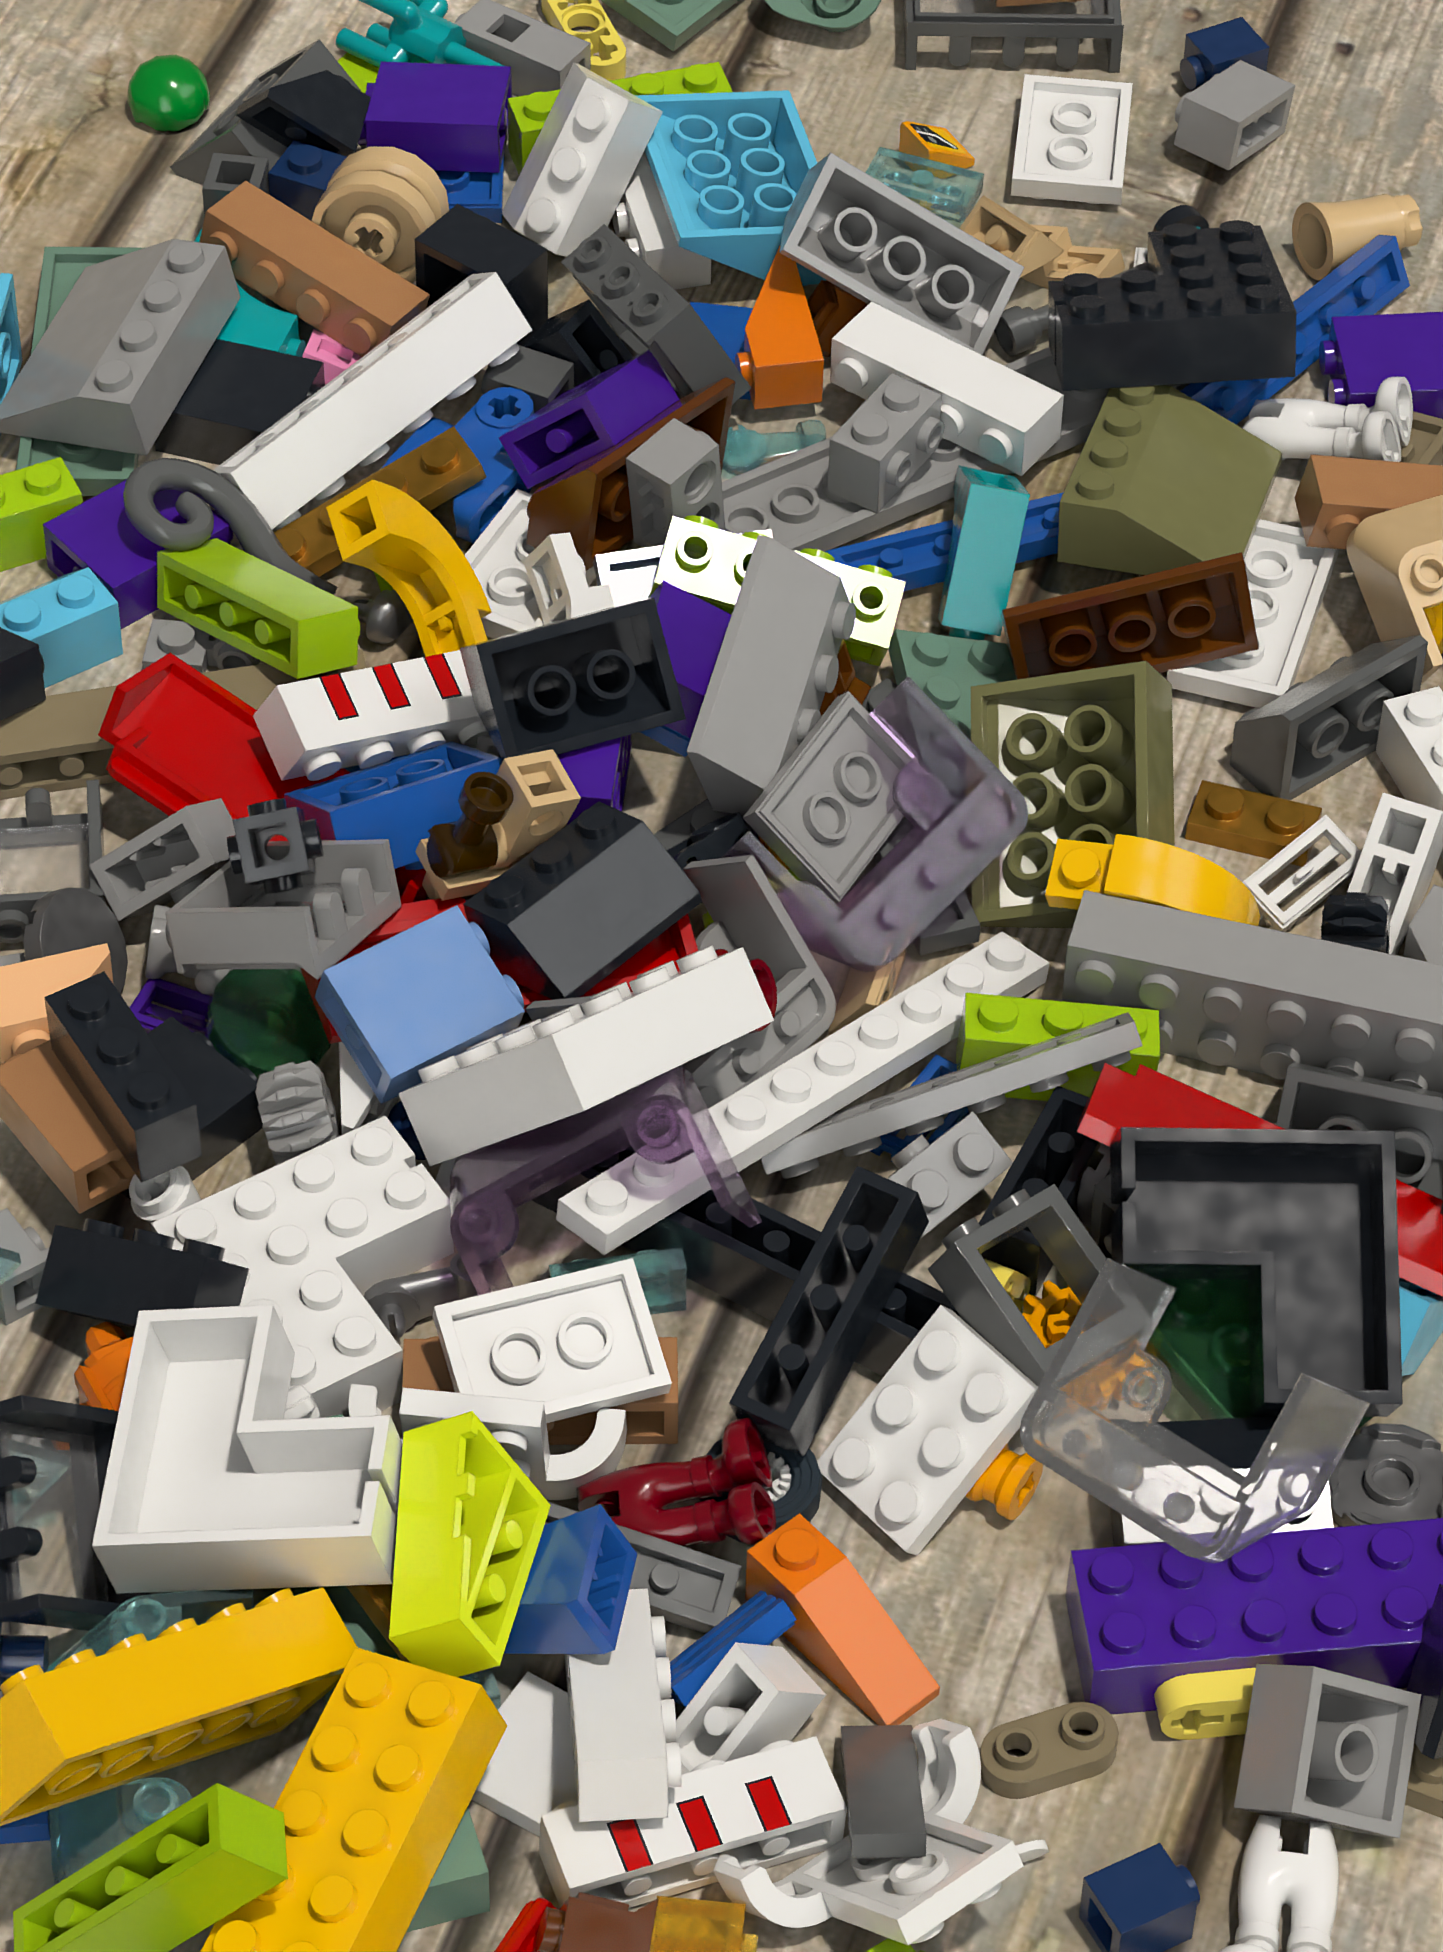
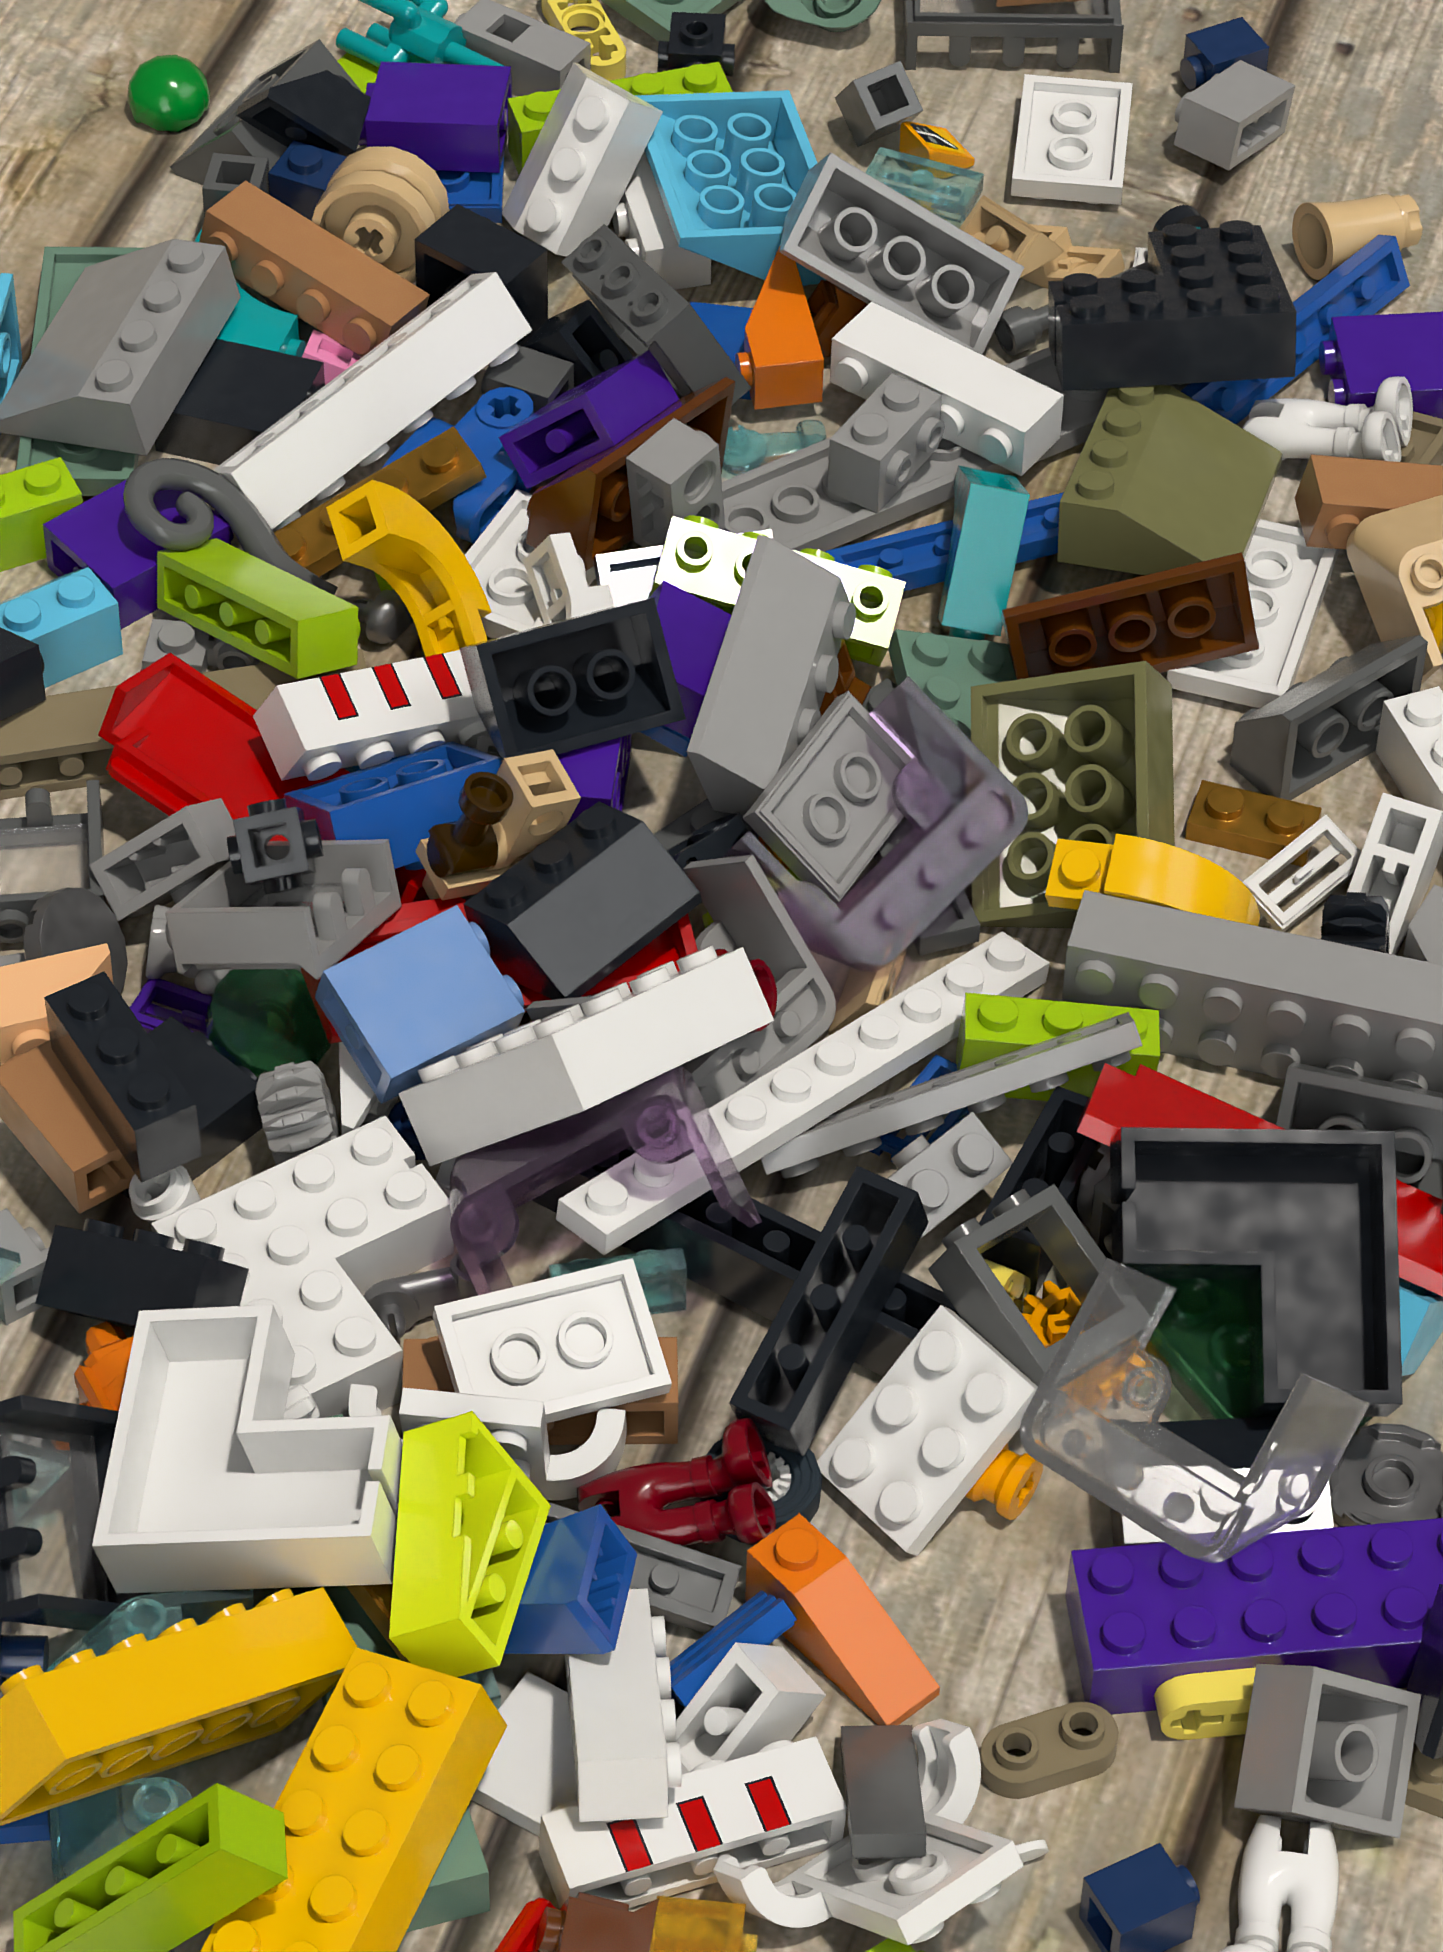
none -> black brick [658,12,735,77]
none -> dark grey brick [835,61,923,147]

